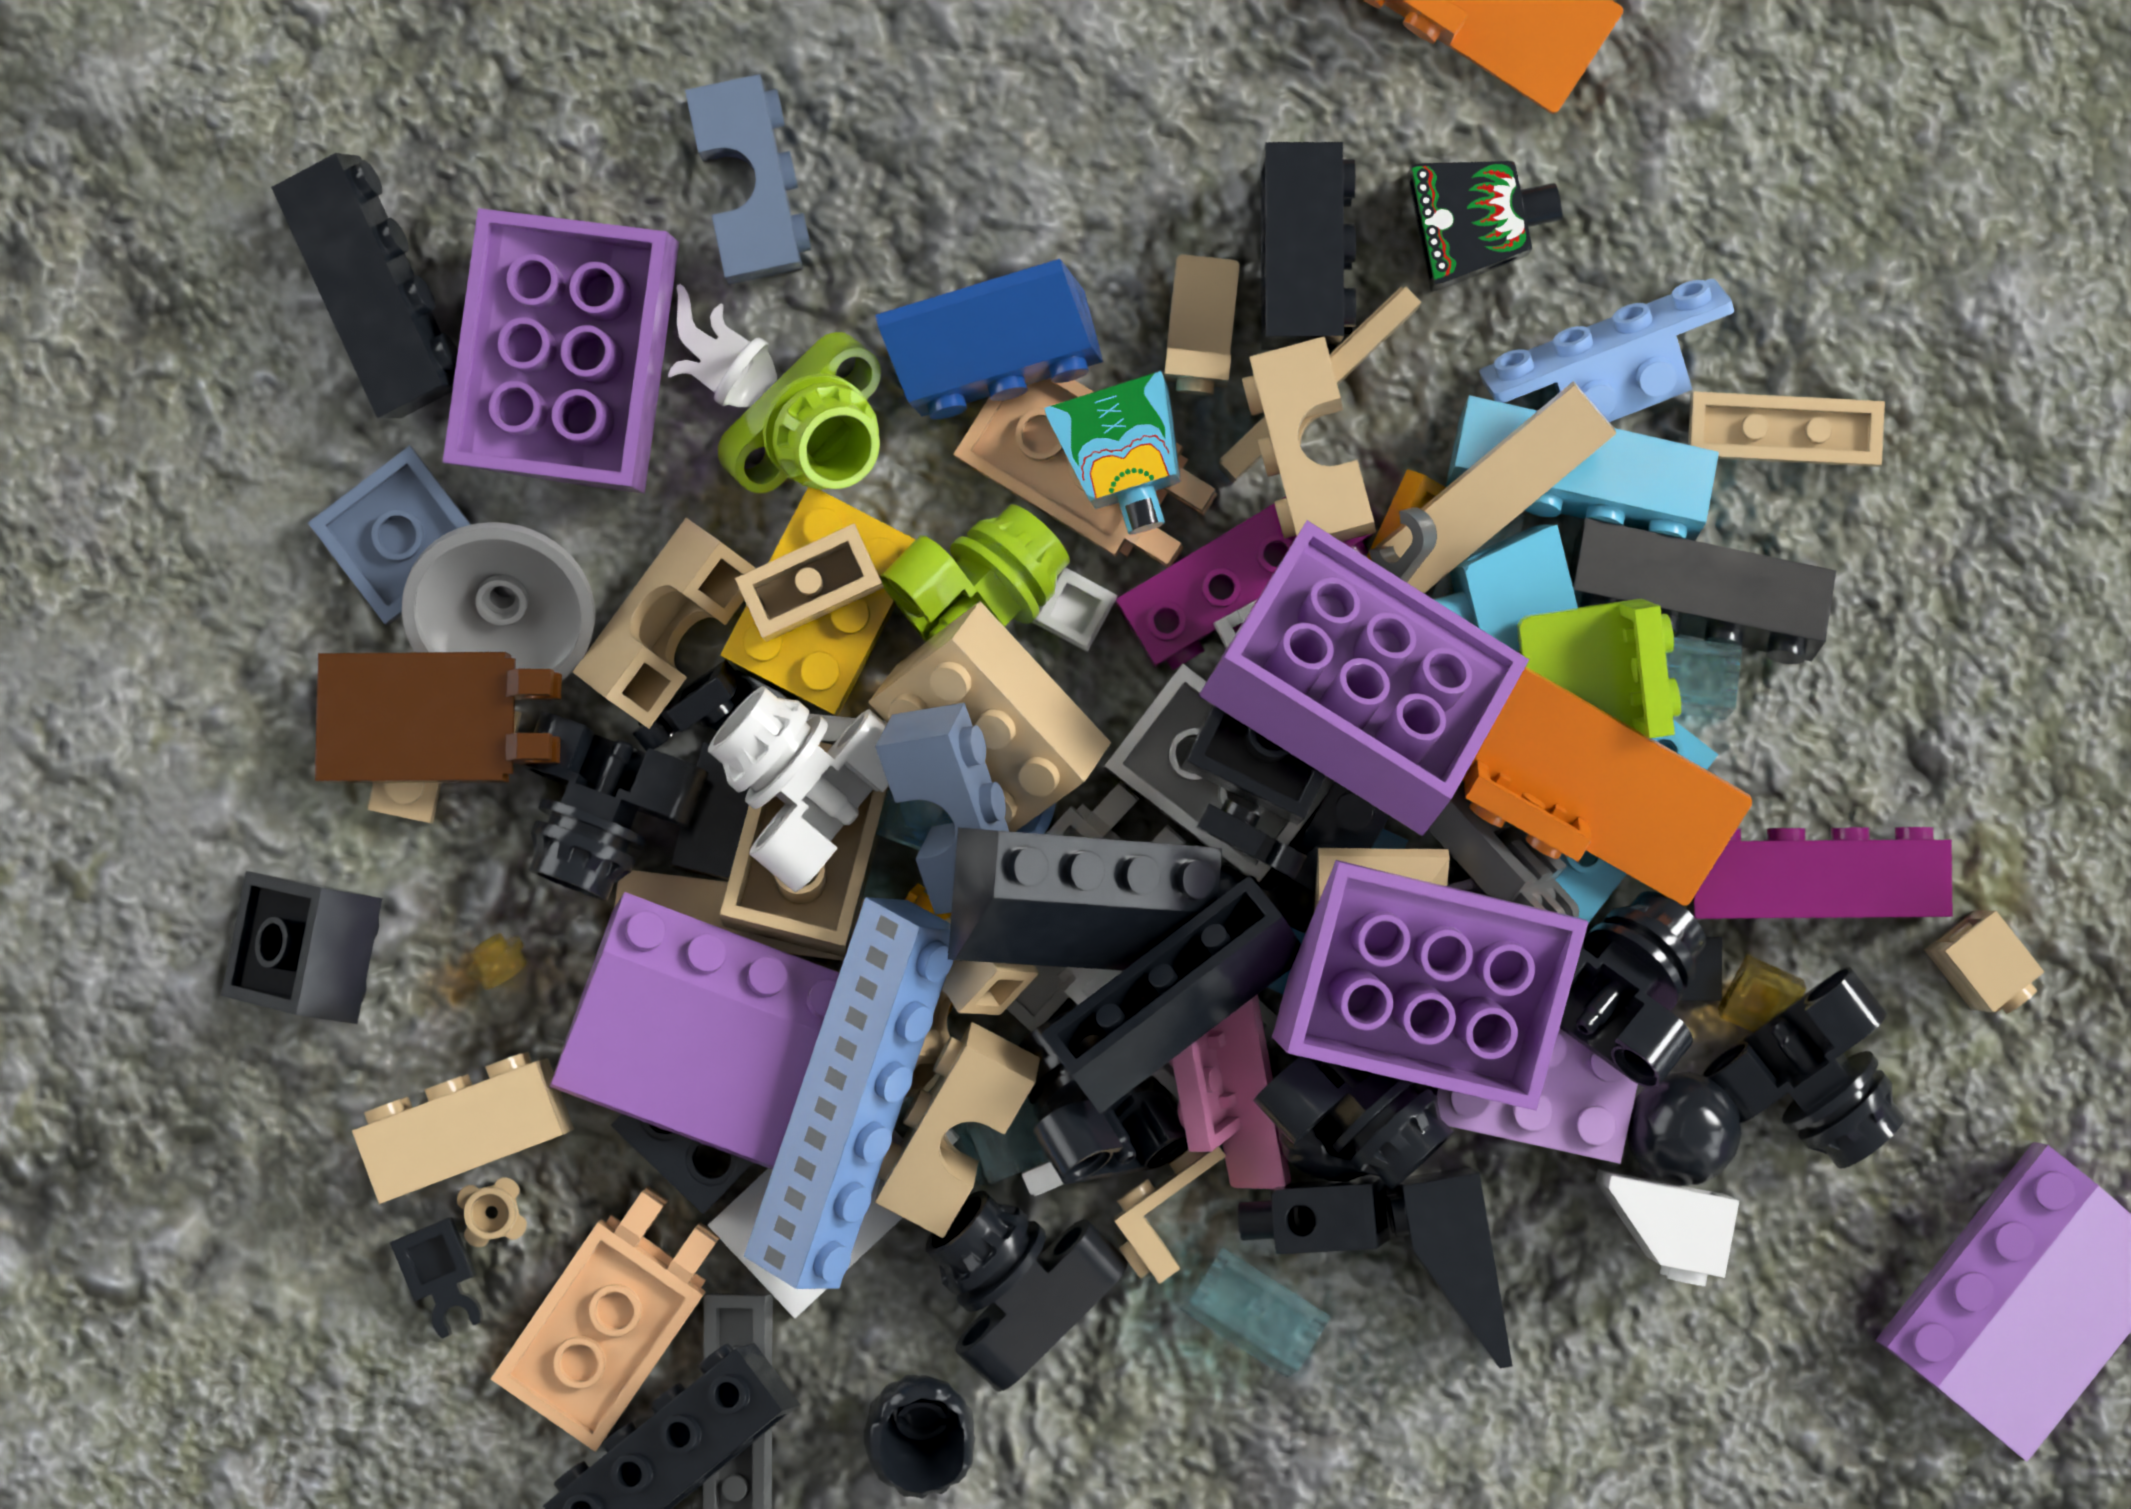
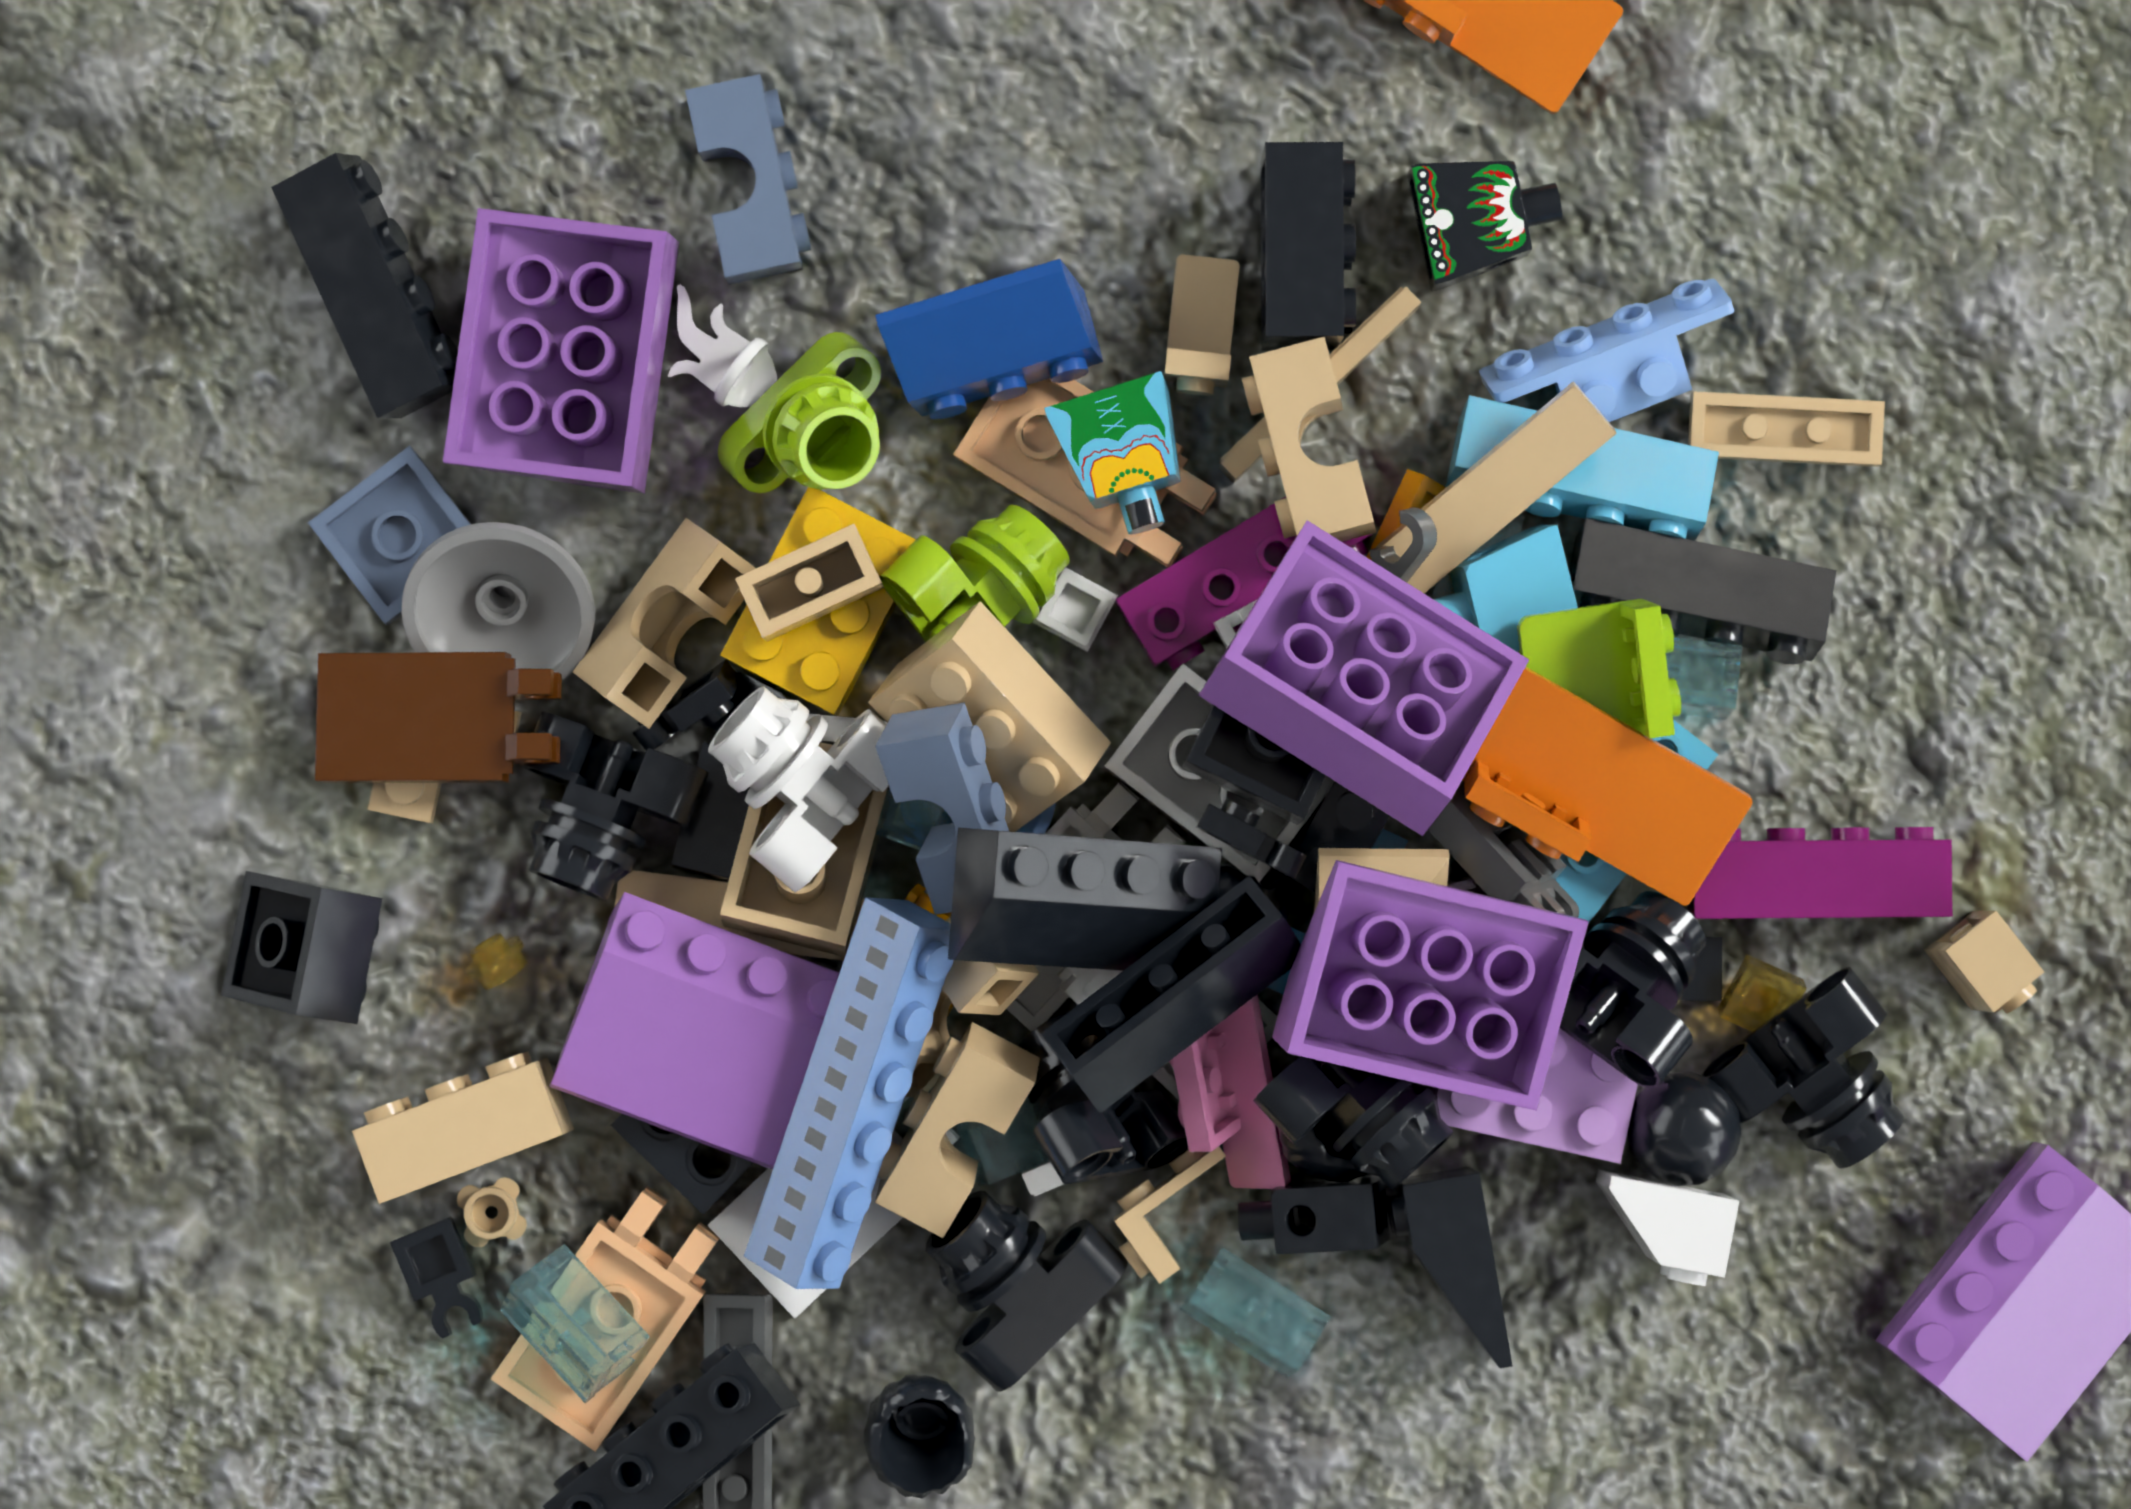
none -> clear light blue hinge [500,1244,650,1403]

